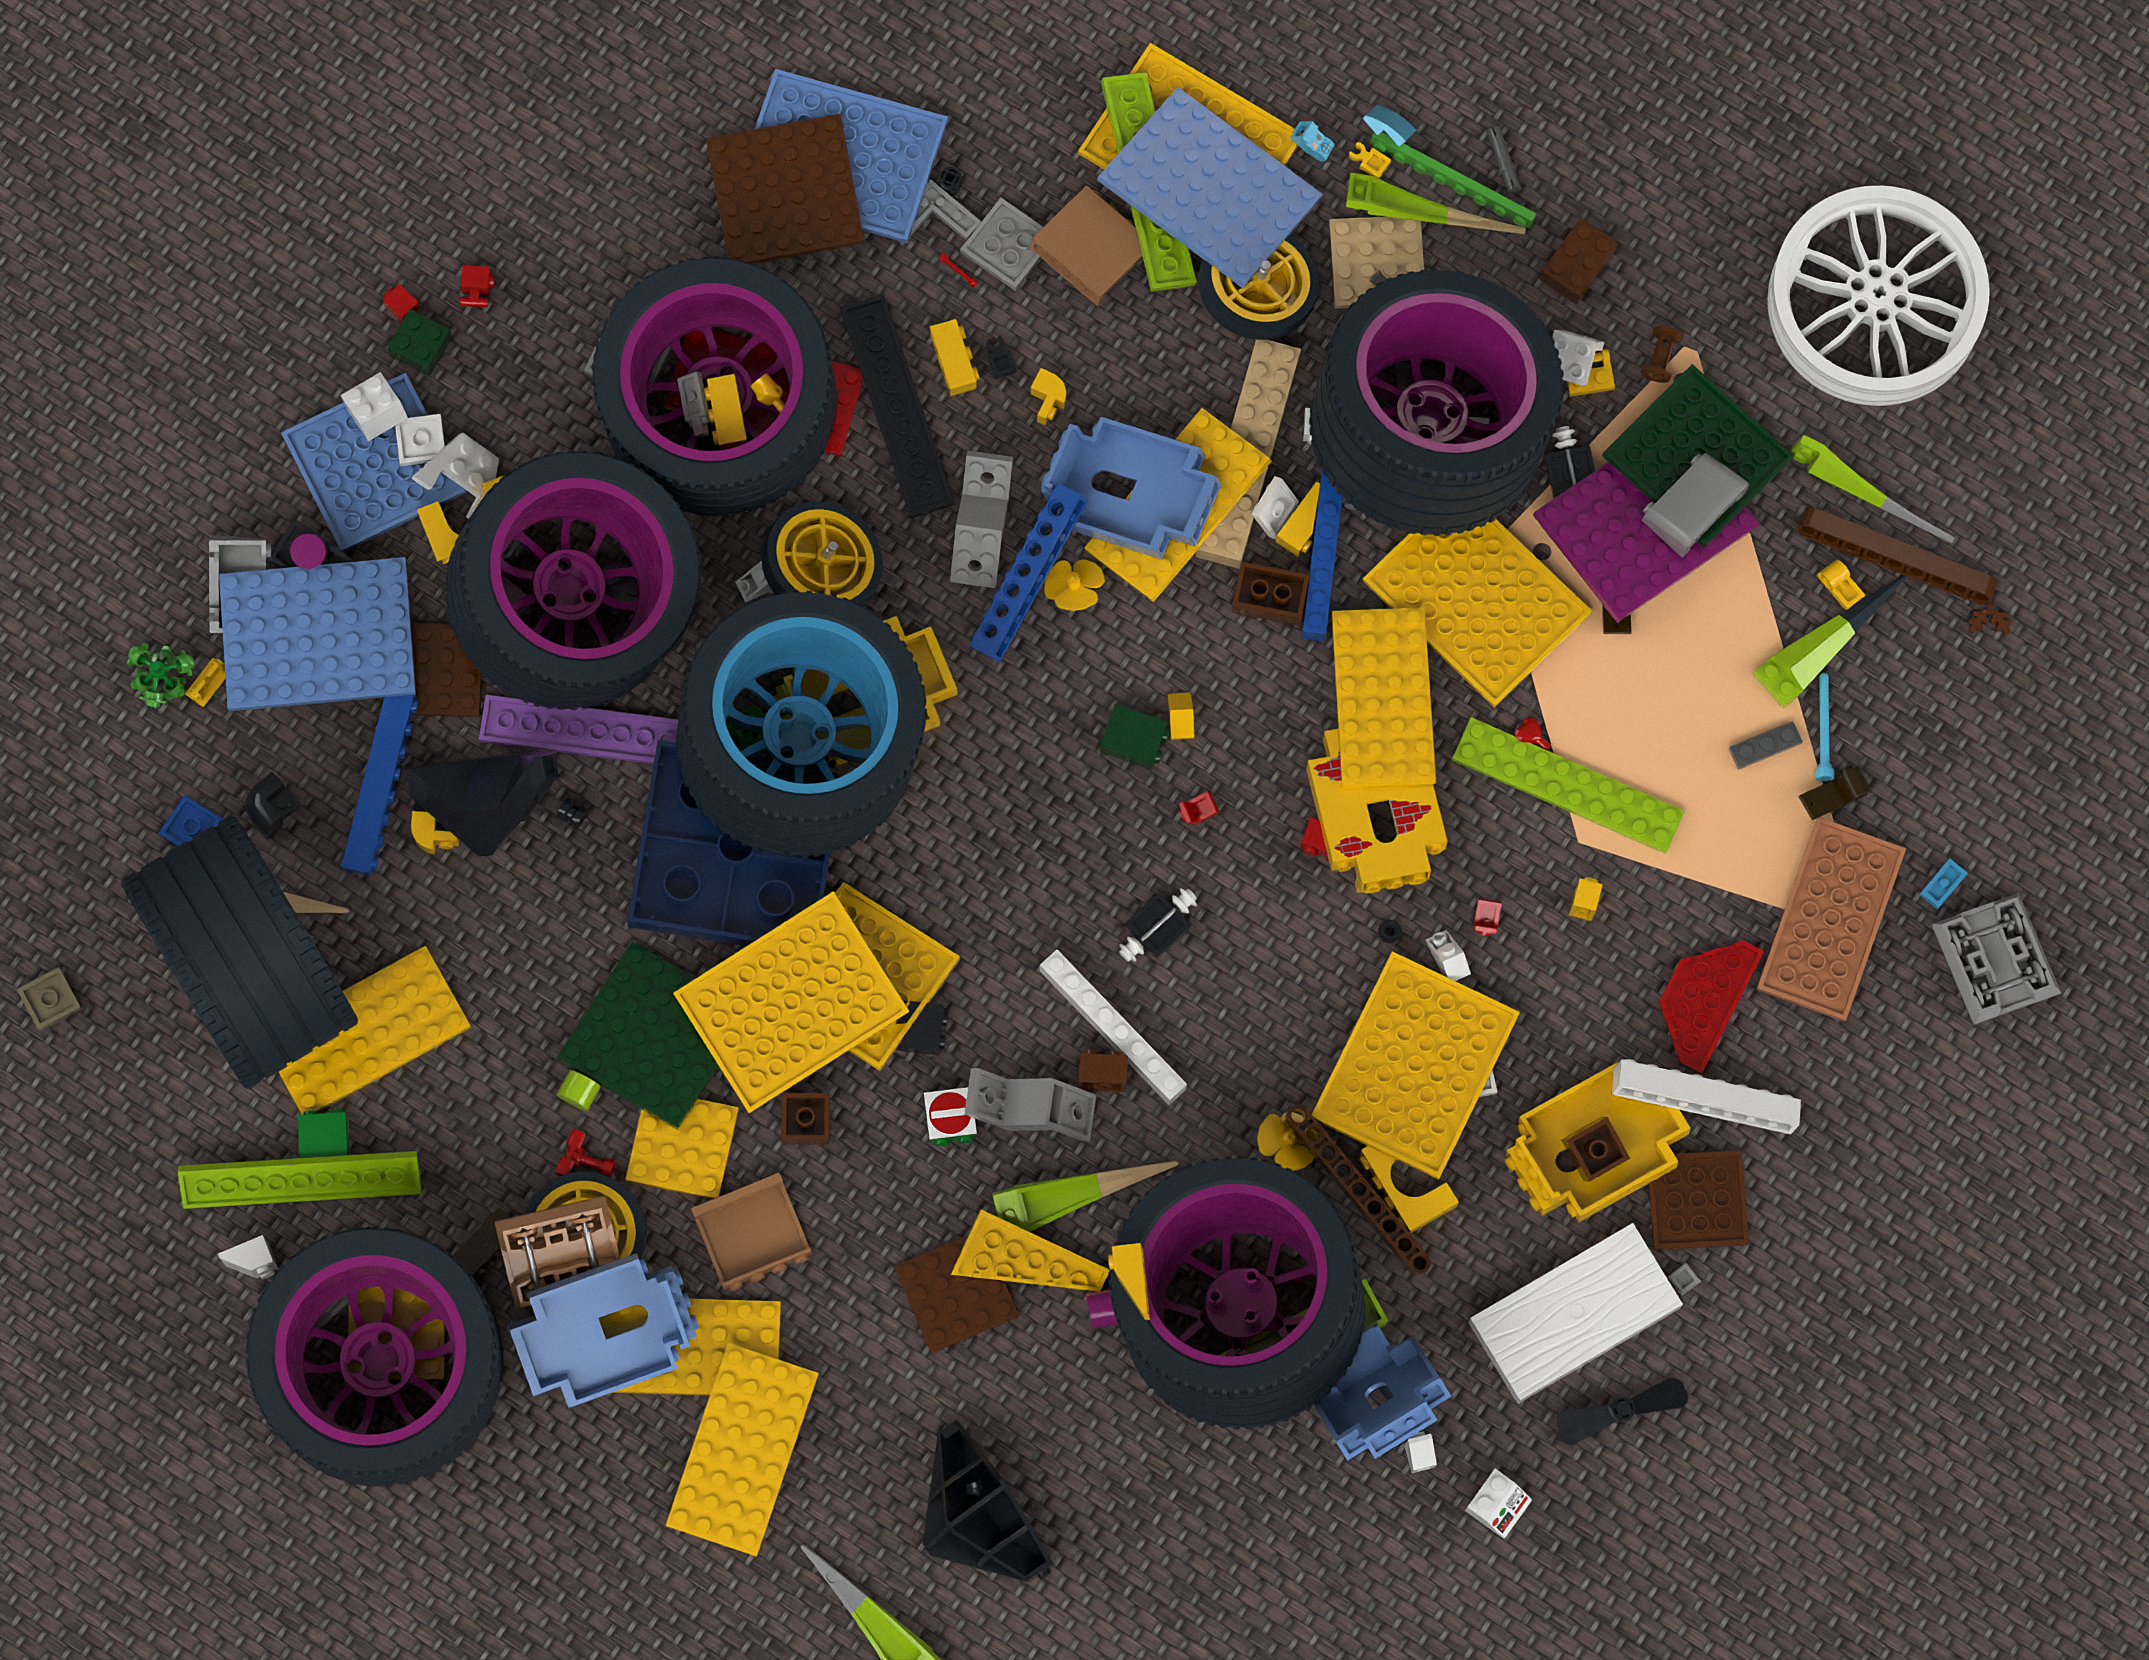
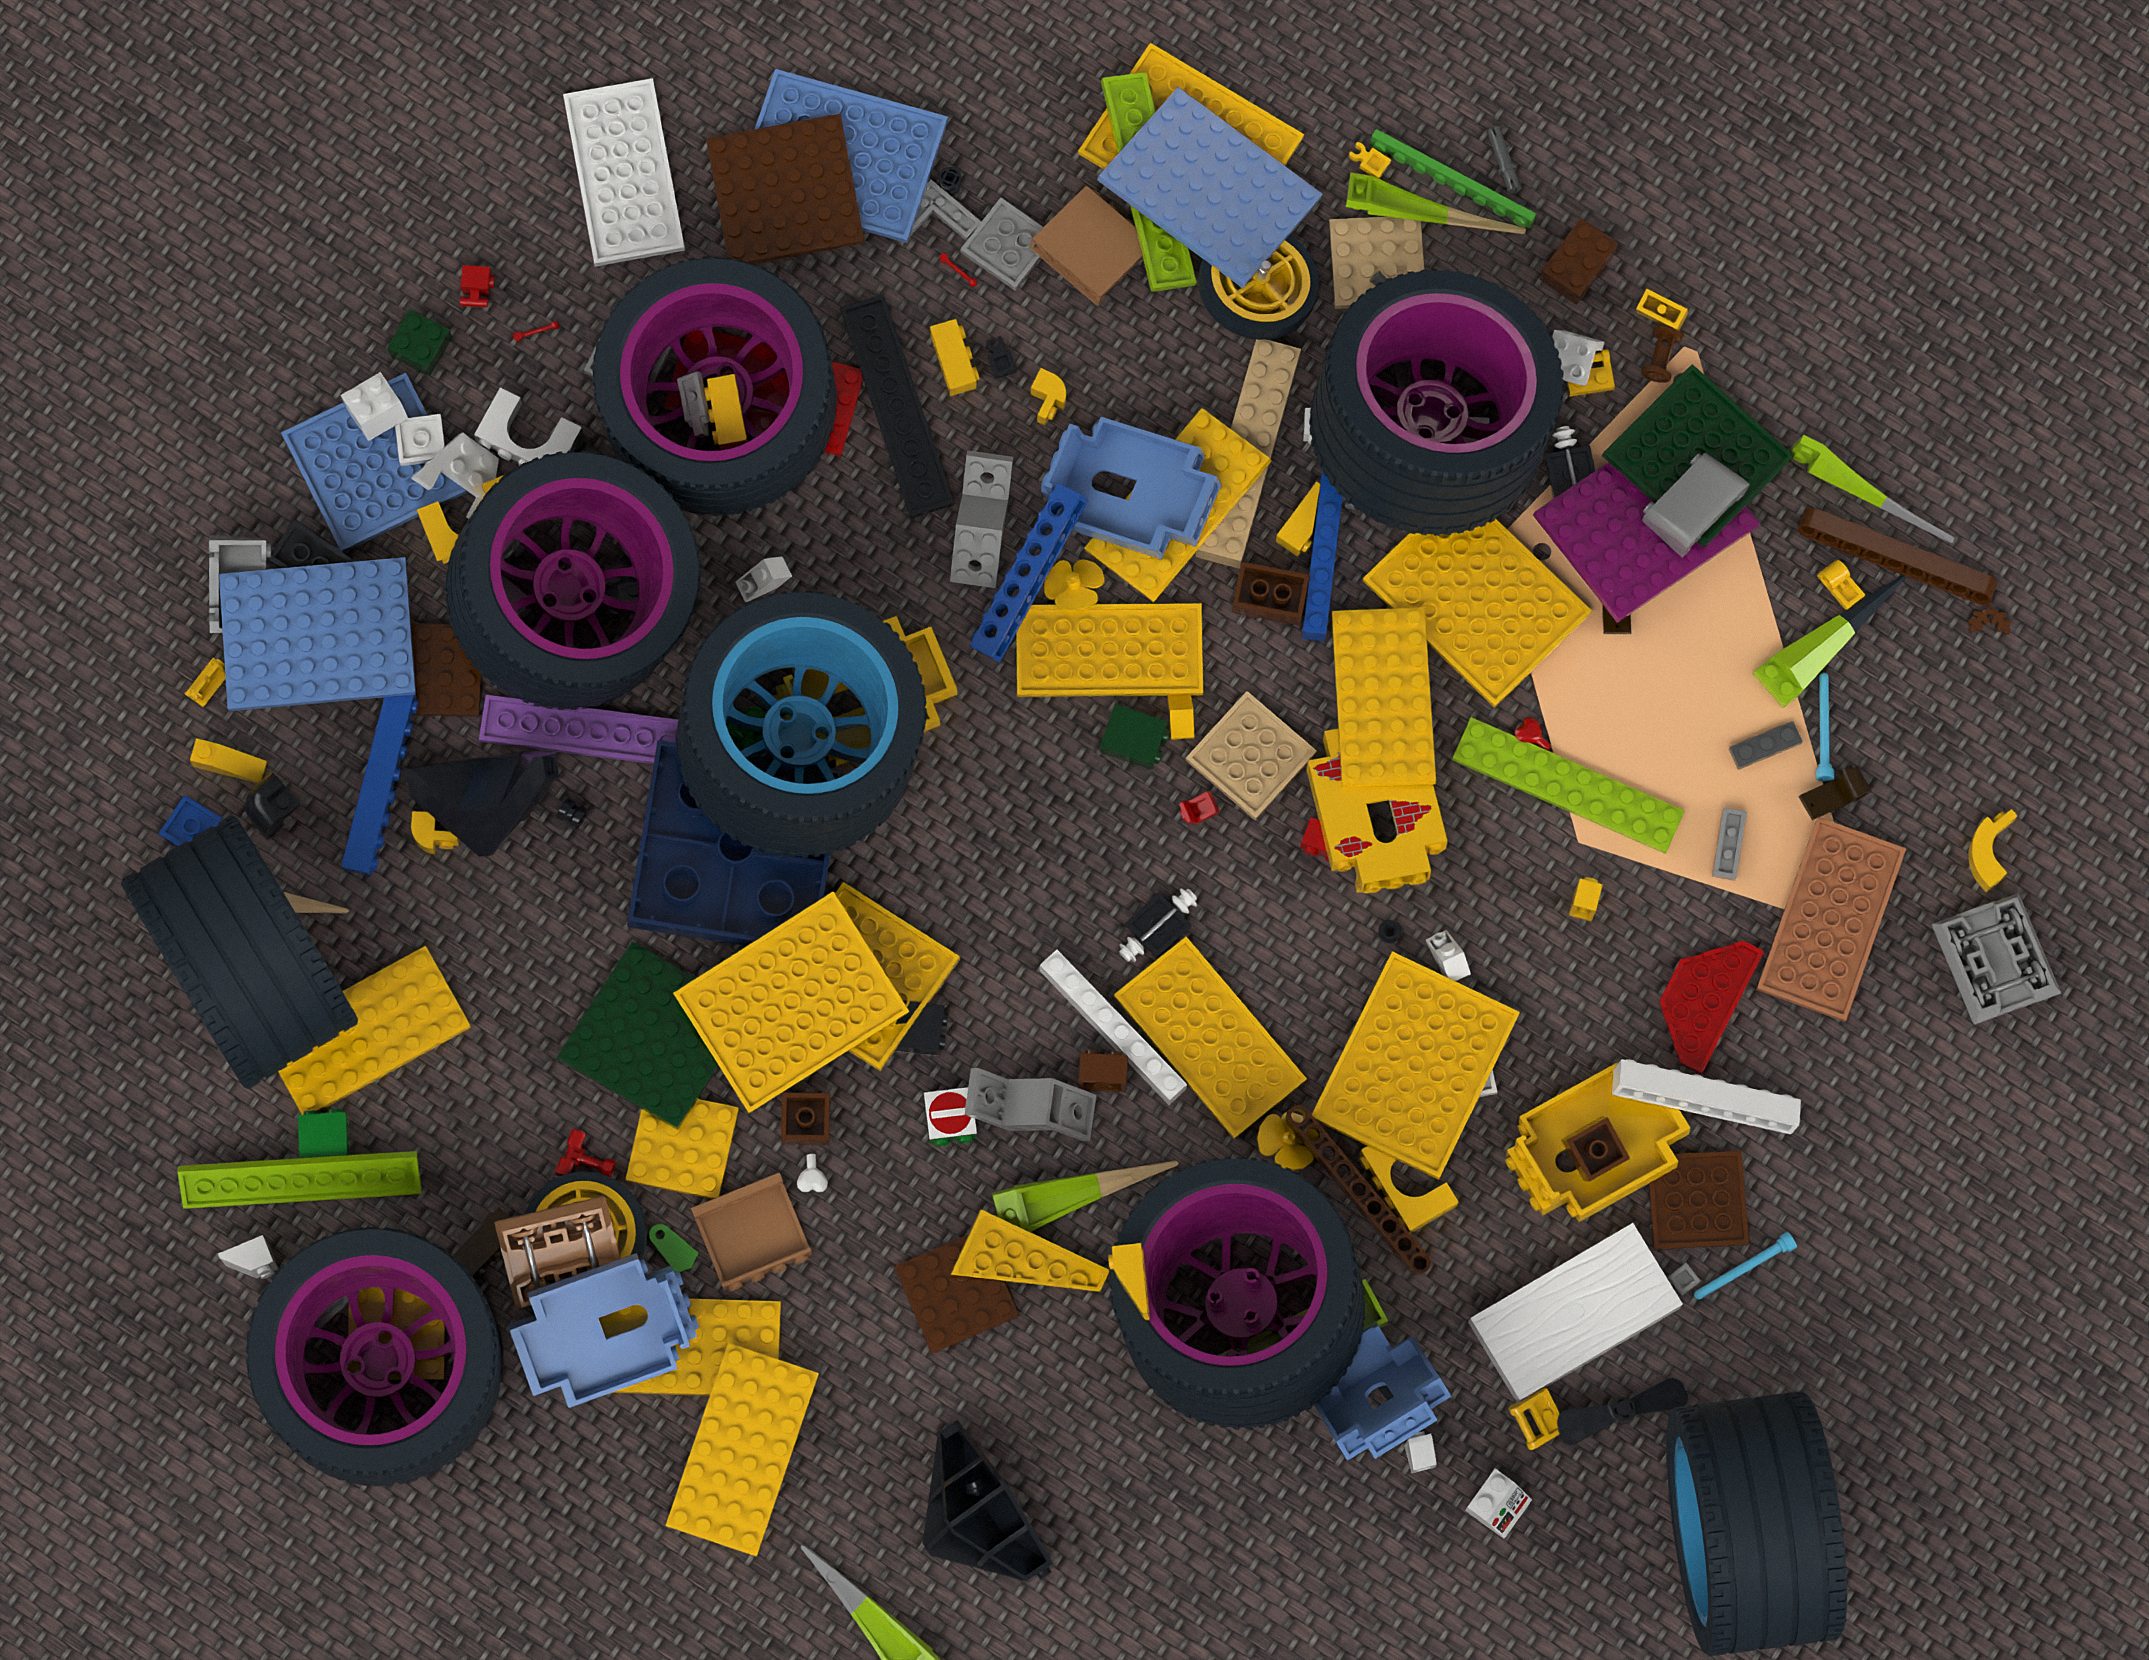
dark tan plate [17,967,81,1031] -> none
bright green plant [127,643,194,708] -> none
magenta piece [290,533,328,569] -> none
red brick [383,284,420,322] -> none
lime piece [556,1070,601,1111] -> none
yellow piece [750,373,785,413] -> none
yellow wheel [761,501,883,607] -> none
magenta piece [1085,1289,1118,1329] -> none
white plate [1252,476,1299,539] -> none
medium azure leg [1290,121,1335,162] -> none
medium azure slope [1363,105,1416,146] -> none
bracket [1474,898,1502,936] -> none
white wheel [1768,186,1989,406] -> none
dark azure plate [1919,859,1968,910] -> none
none -> yellow slope [190,738,267,783]
none -> white arch [474,388,583,466]
none -> red hinge [513,321,560,342]
none -> white plate [563,78,685,266]
none -> bright green piece [649,1224,698,1273]
none -> white rock [797,1154,828,1192]
none -> yellow plate [1016,603,1203,697]
none -> yellow plate [1114,937,1307,1139]
none -> tan plate [1185,691,1317,820]
none -> yellow plate [1508,1387,1560,1450]
none -> yellow brick [1636,289,1688,331]
none -> black wheel [1666,1391,1847,1656]
none -> medium azure piece [1694,1231,1797,1299]
none -> light grey plate [1712,808,1747,881]
none -> yellow arch [1968,809,2017,892]

